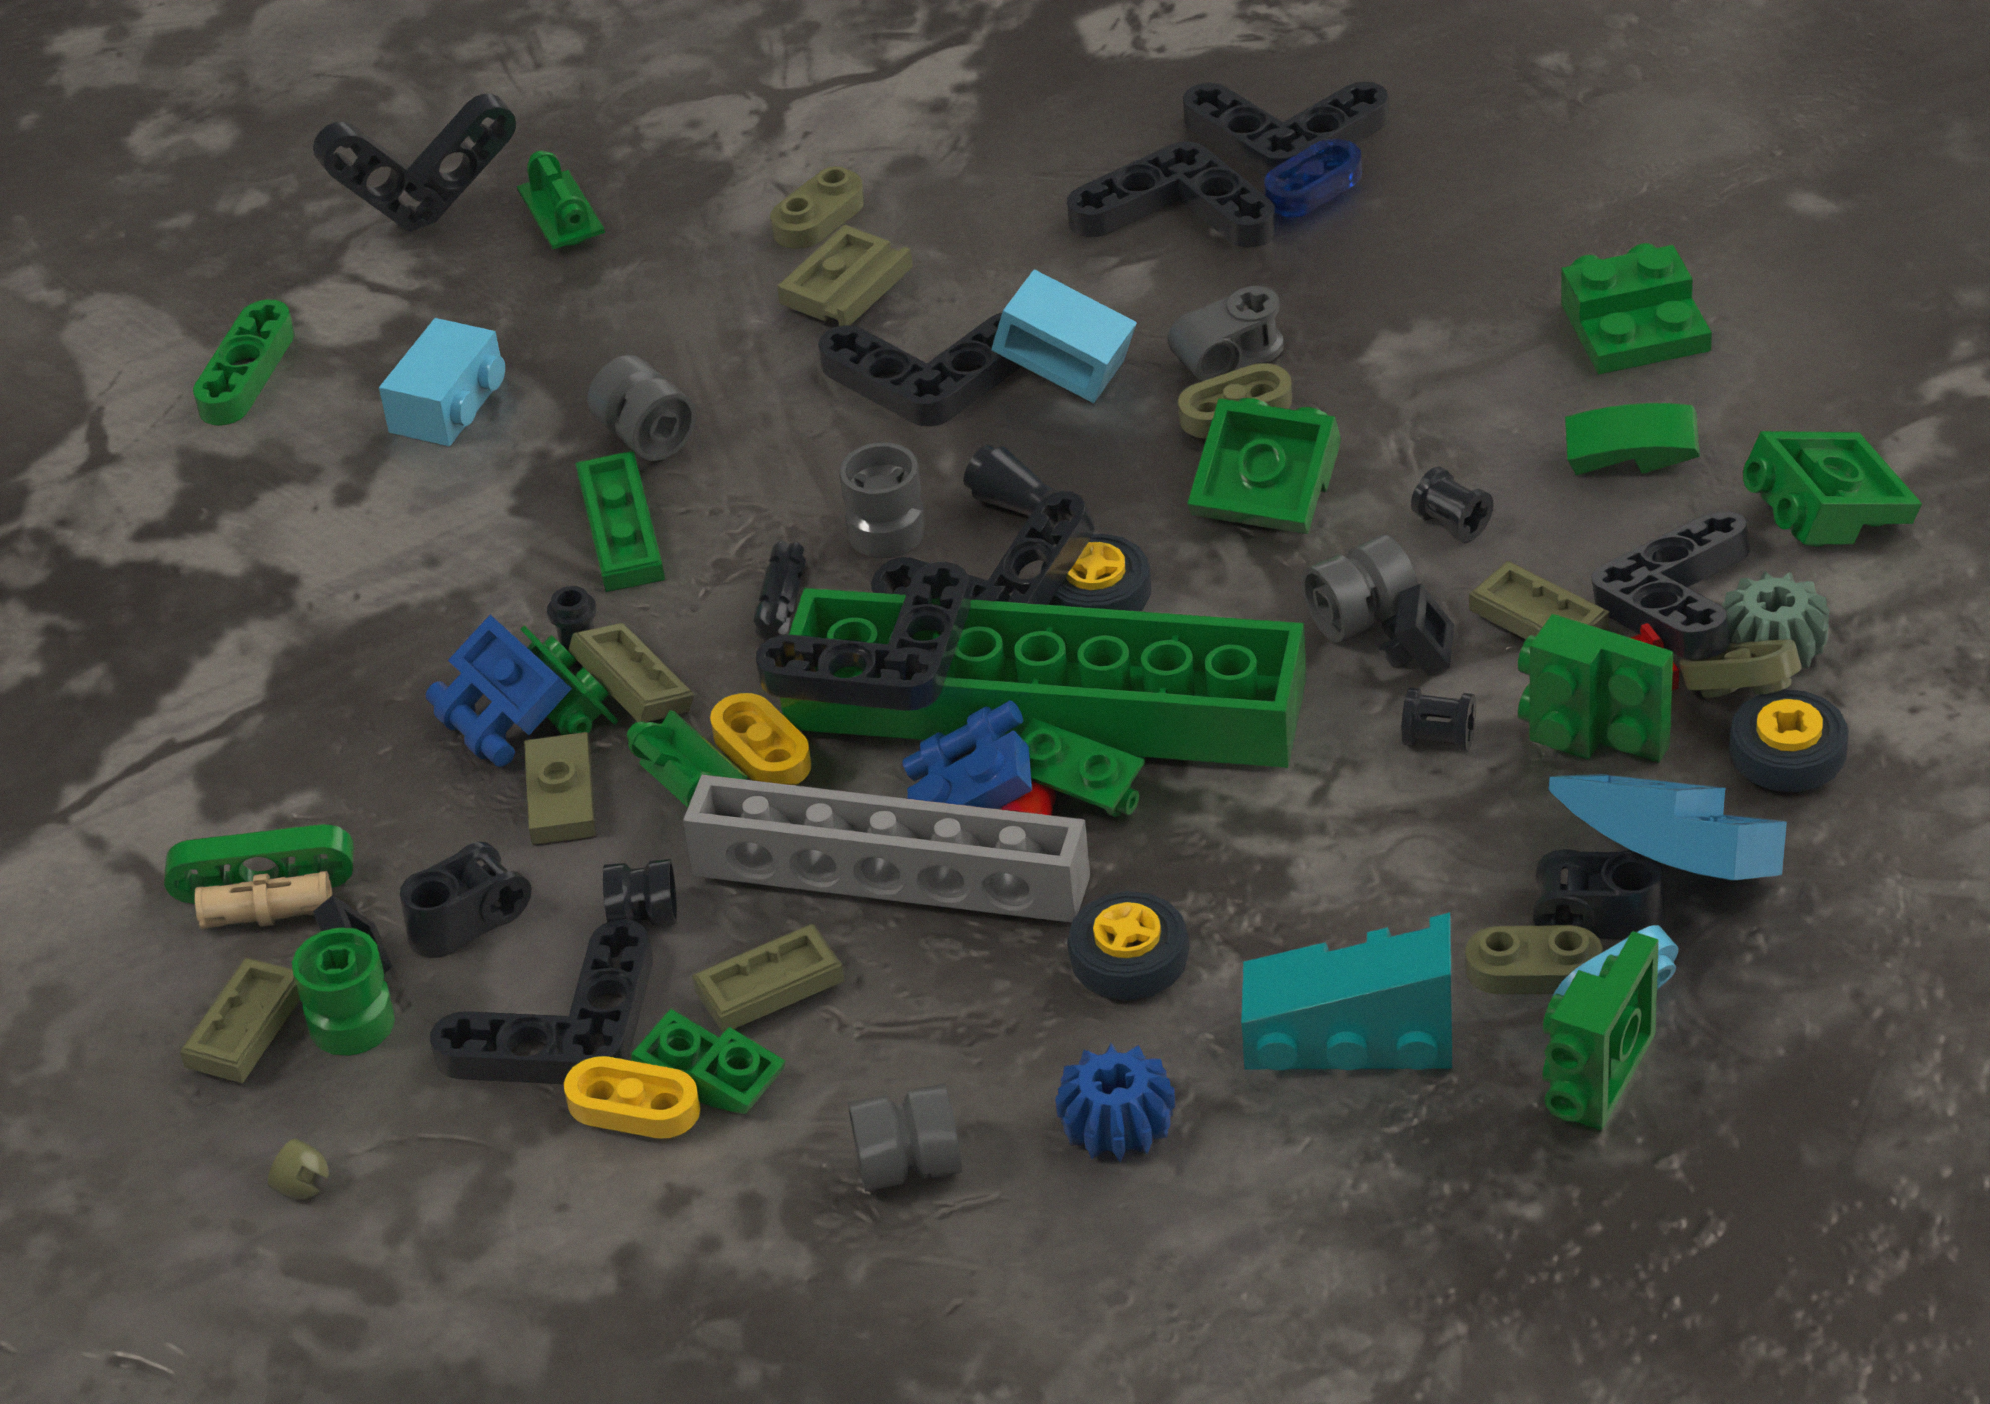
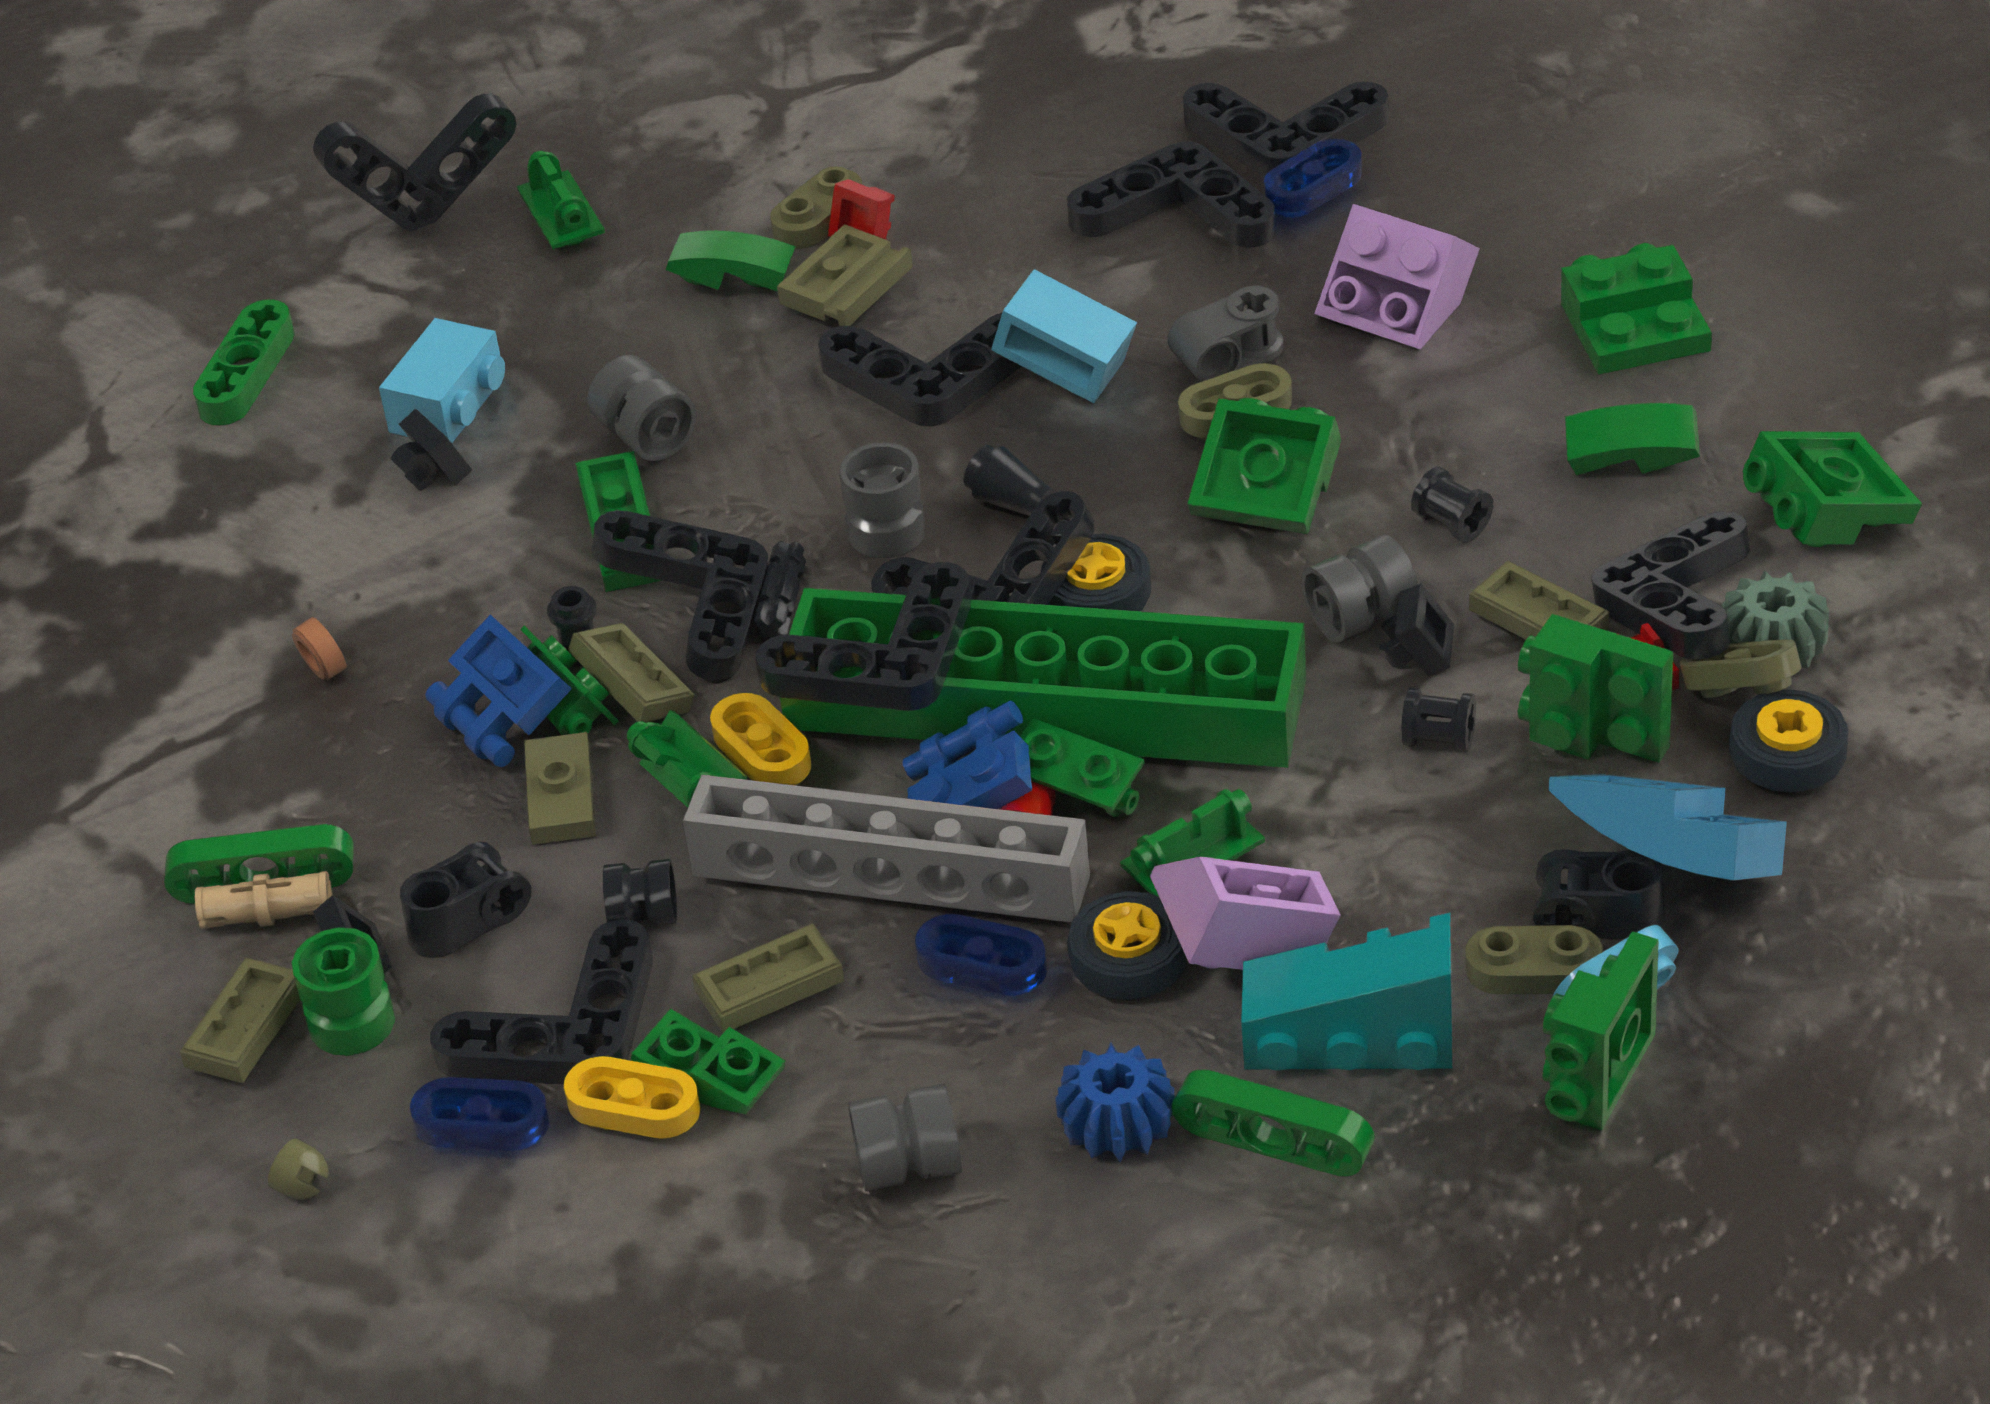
none -> nougat tile [292,617,347,681]
none -> black tile [390,408,472,491]
none -> clear blue plate [410,1077,550,1151]
none -> black beam [592,510,768,681]
none -> green slope [665,230,796,292]
none -> red tile [828,179,895,240]
none -> clear blue plate [915,914,1047,996]
none -> green hinge [1120,789,1265,898]
none -> lavender slope [1150,857,1341,970]
none -> green beam [1171,1069,1375,1177]
none -> lavender slope [1314,204,1480,349]

